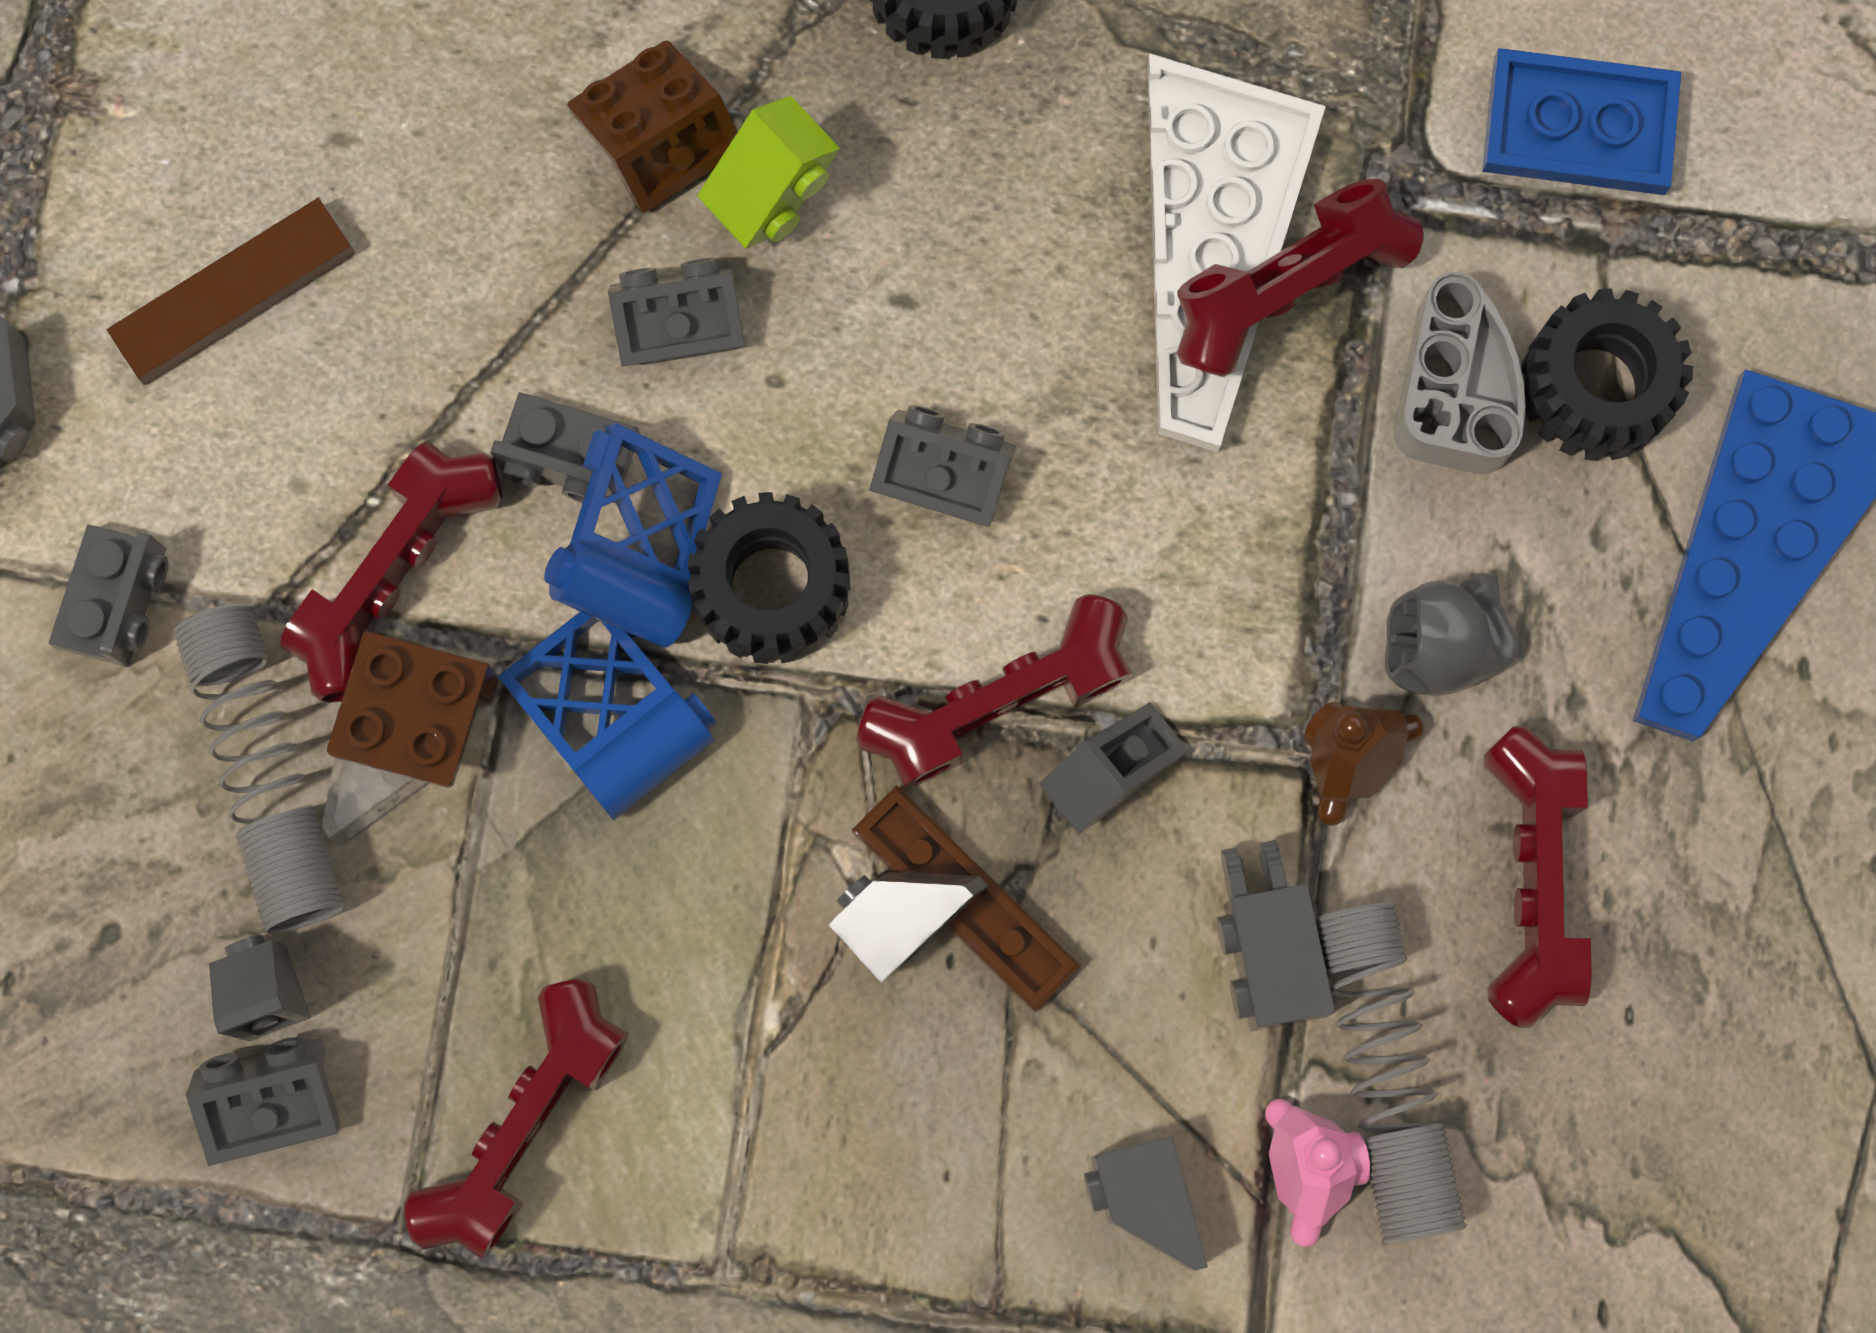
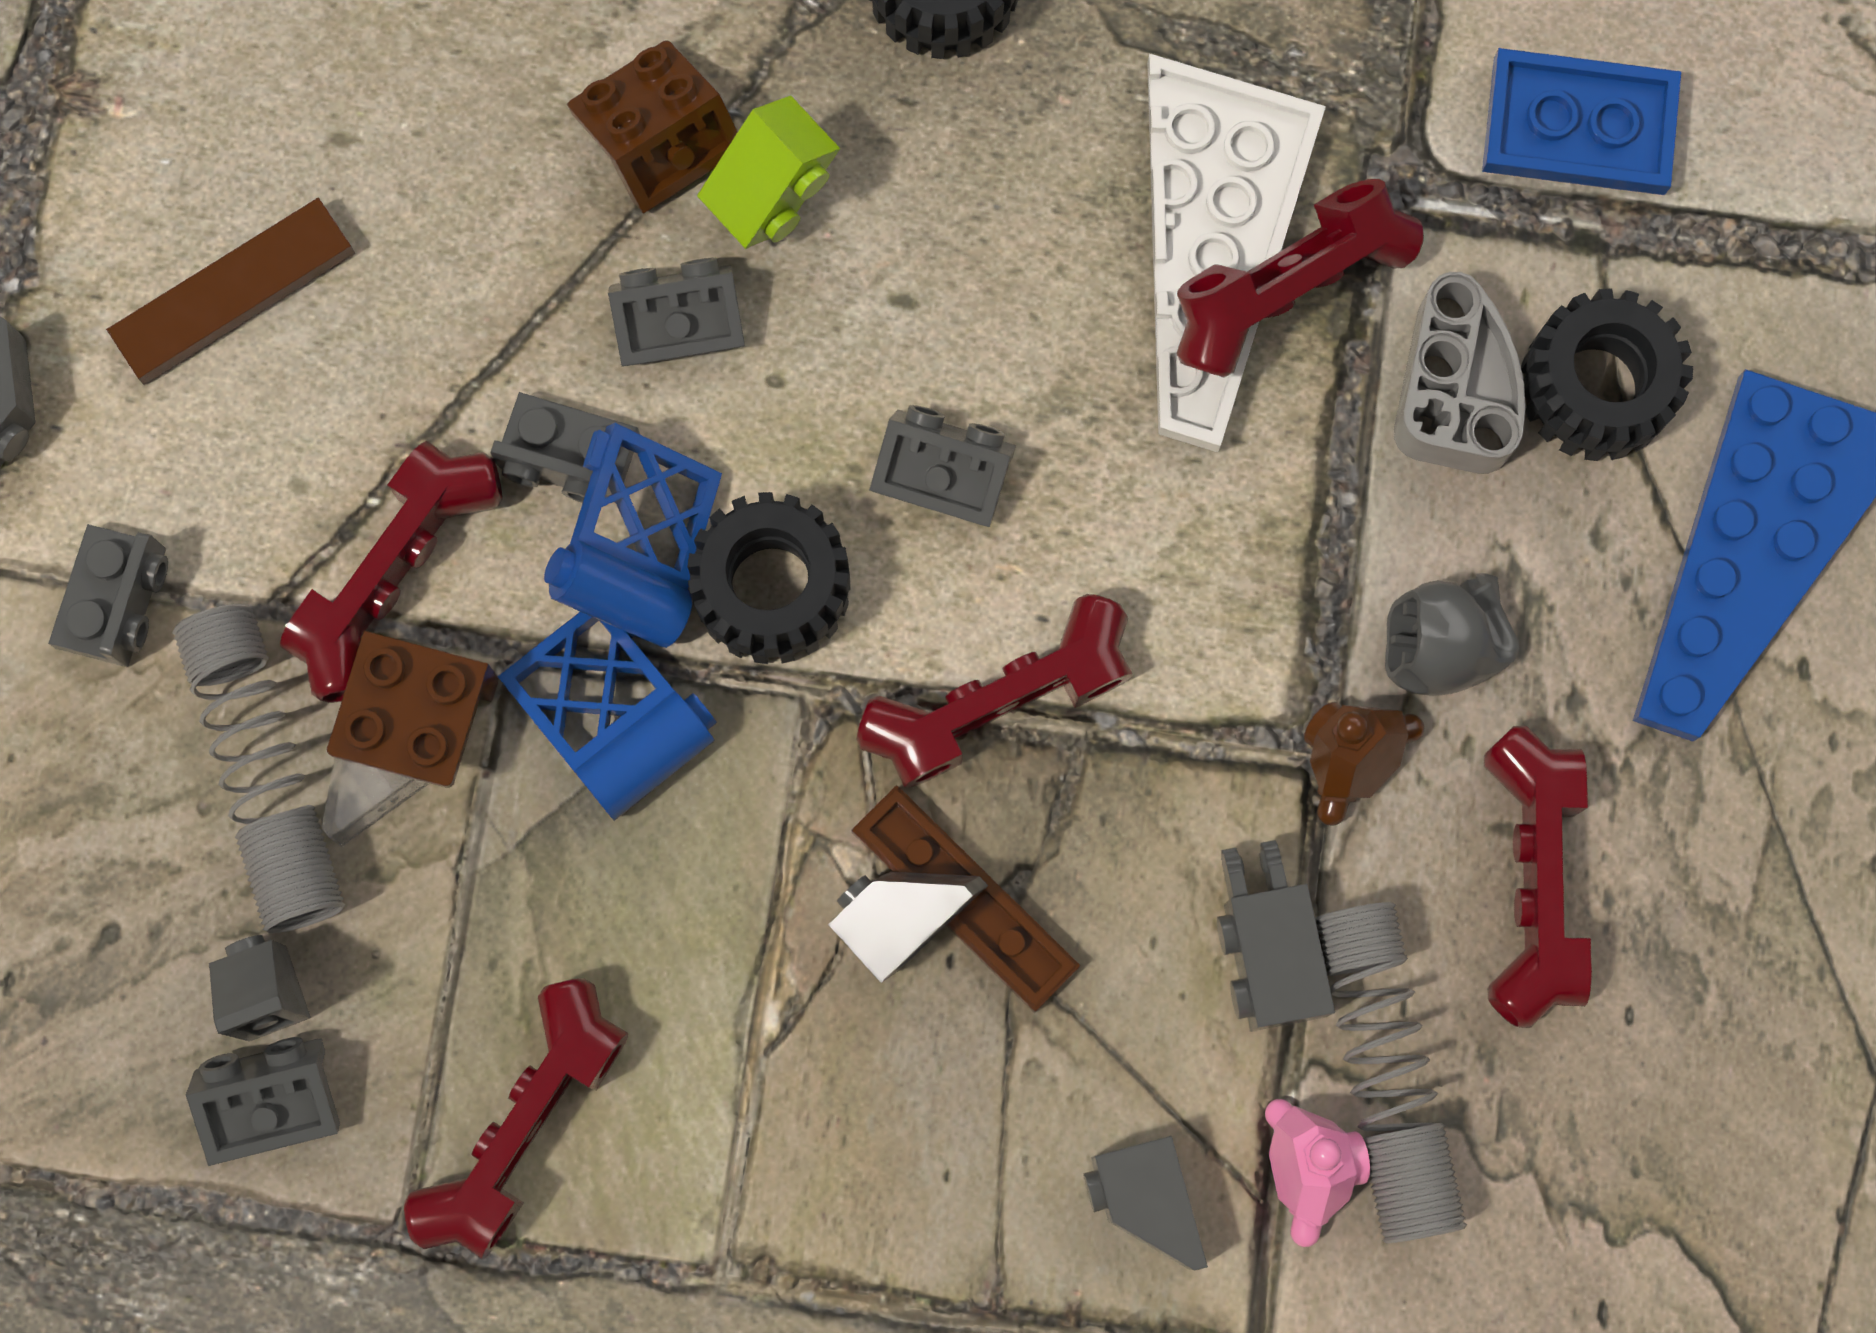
dark grey slope [1039,702,1190,834] -> none

